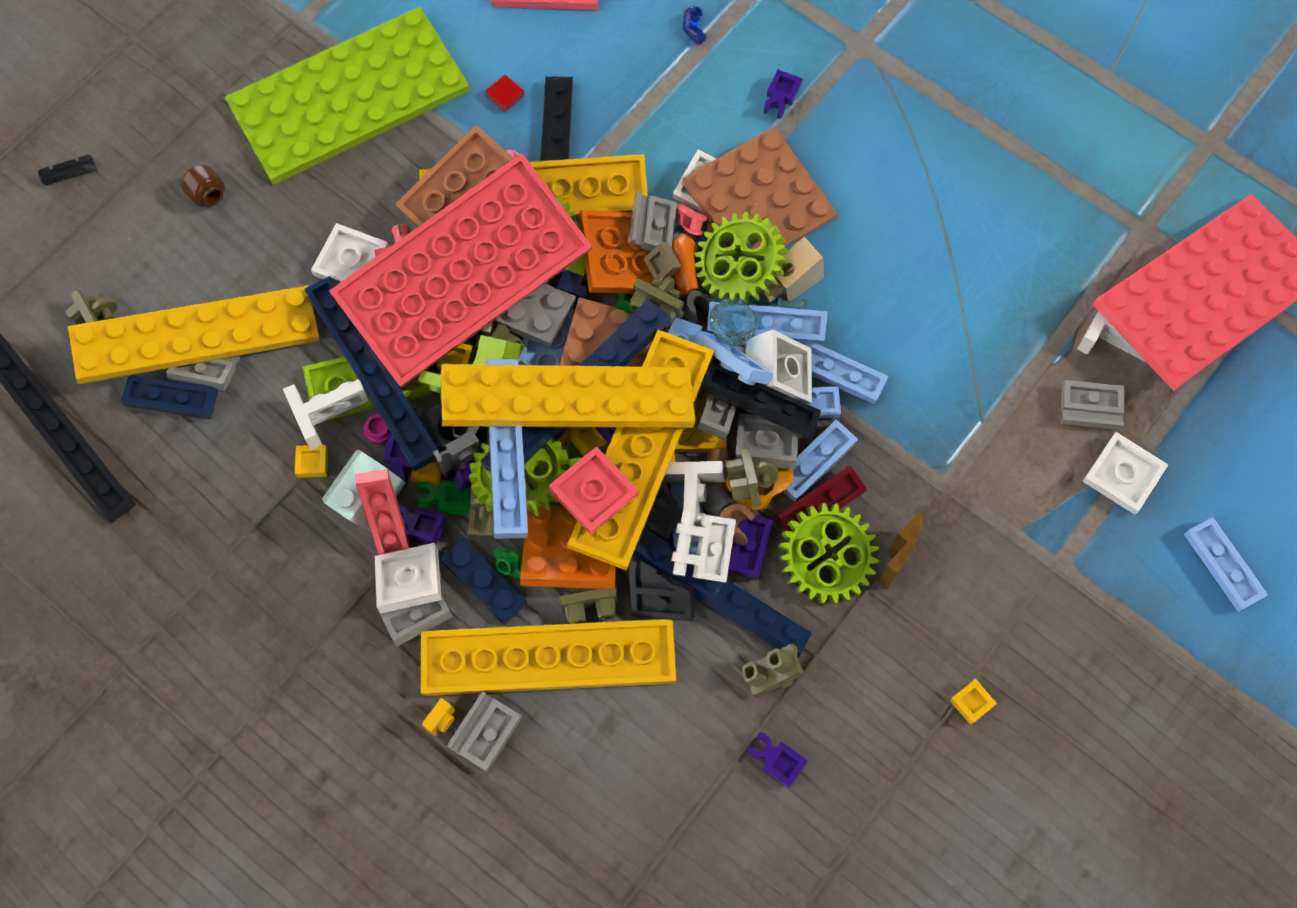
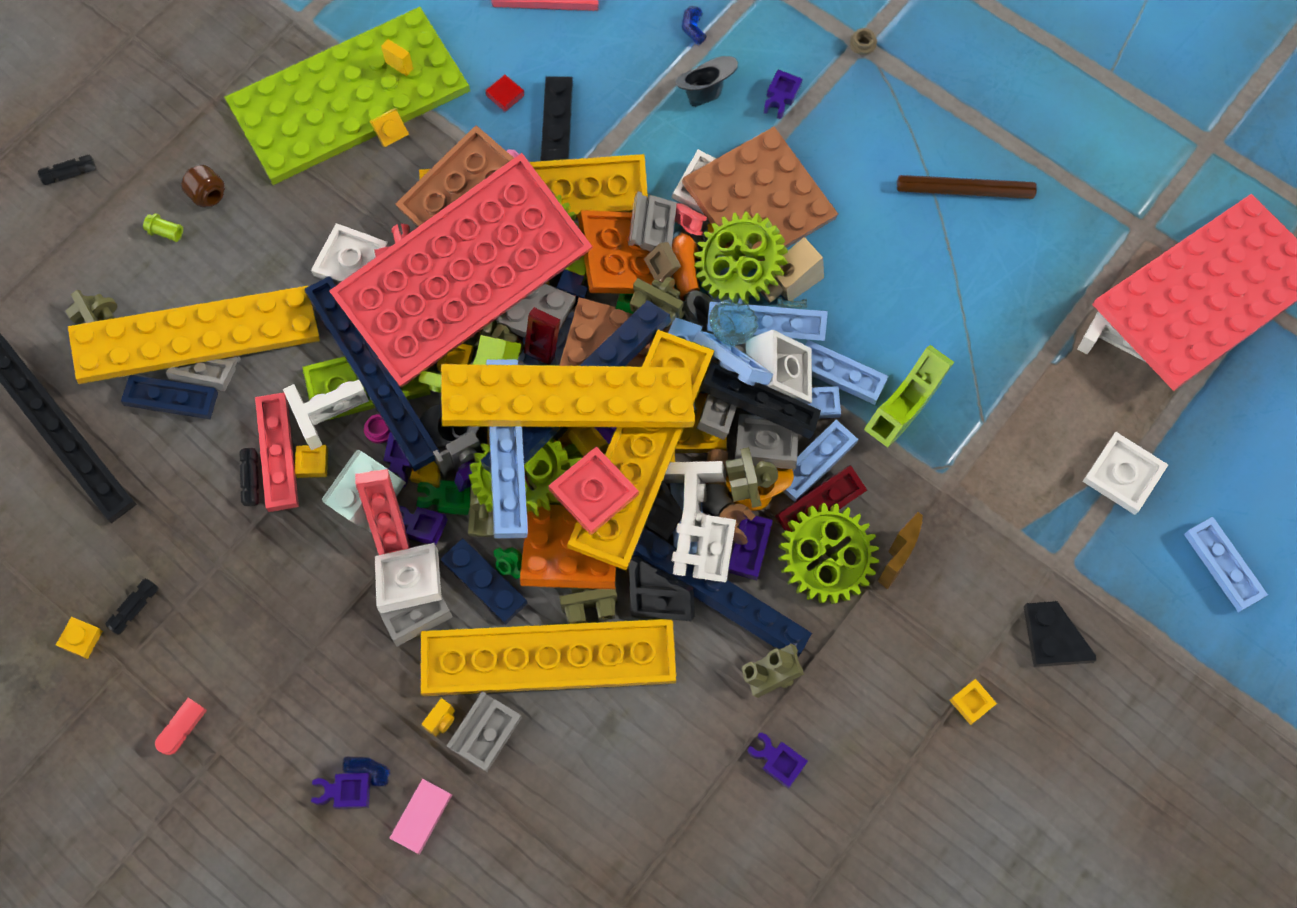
light grey plate [1061,380,1124,430] -> none
none -> yellow plate [56,617,103,659]
none -> black axle [105,578,159,635]
none -> lime pin [143,213,183,242]
none -> coral bar [155,698,207,755]
none -> black axle [239,448,259,506]
none -> coral plate [255,393,299,512]
none -> dark purple plate [311,773,370,809]
none -> clear blue arm [342,756,391,786]
none -> yellow plate [370,108,409,147]
none -> yellow tile [381,39,413,76]
none -> bright pink tile [390,779,452,855]
none -> dark red plate [524,307,560,365]
none -> black piece [676,56,738,107]
none -> dark tan plate [850,28,877,55]
none -> lime arch [864,345,954,448]
none -> reddish brown axle [896,175,1037,199]
none -> black wing [1023,601,1097,667]

